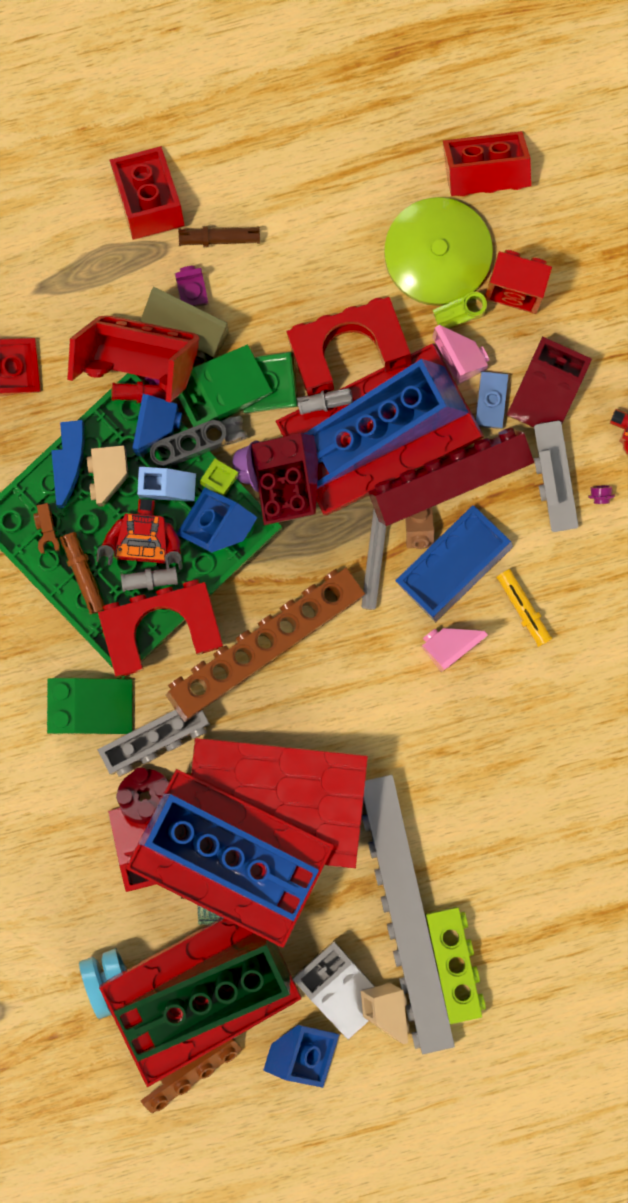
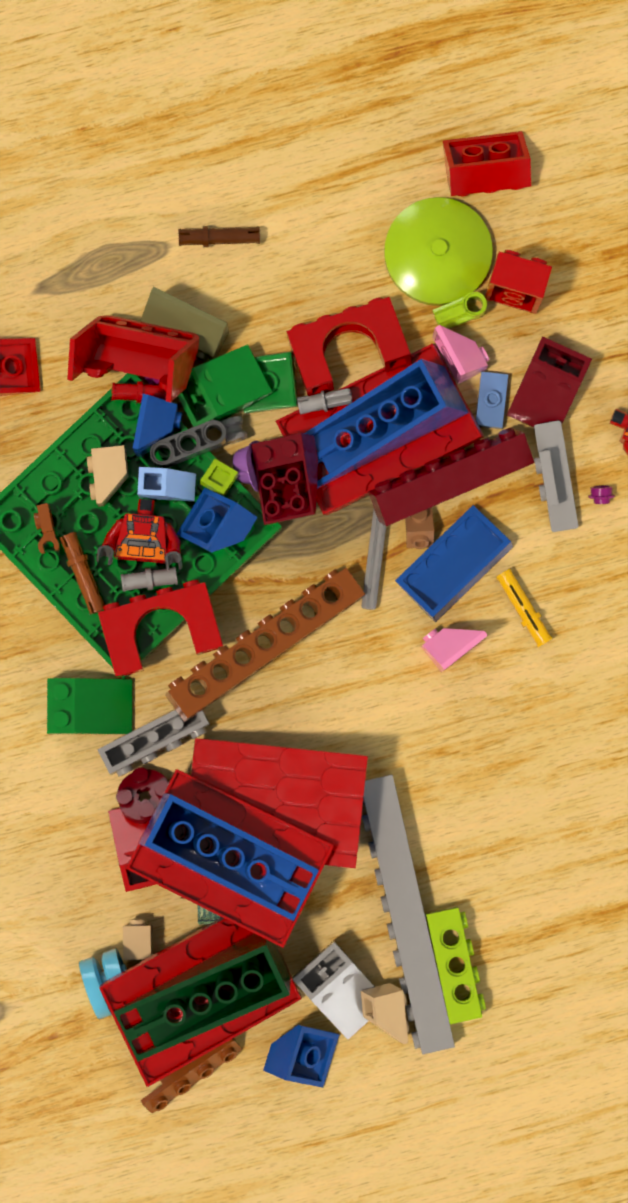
blue slope [51,420,85,508] -> none
red slope [110,146,185,240] -> none
magenta bracket [175,265,209,307] -> none
none -> tan brick [123,919,153,960]

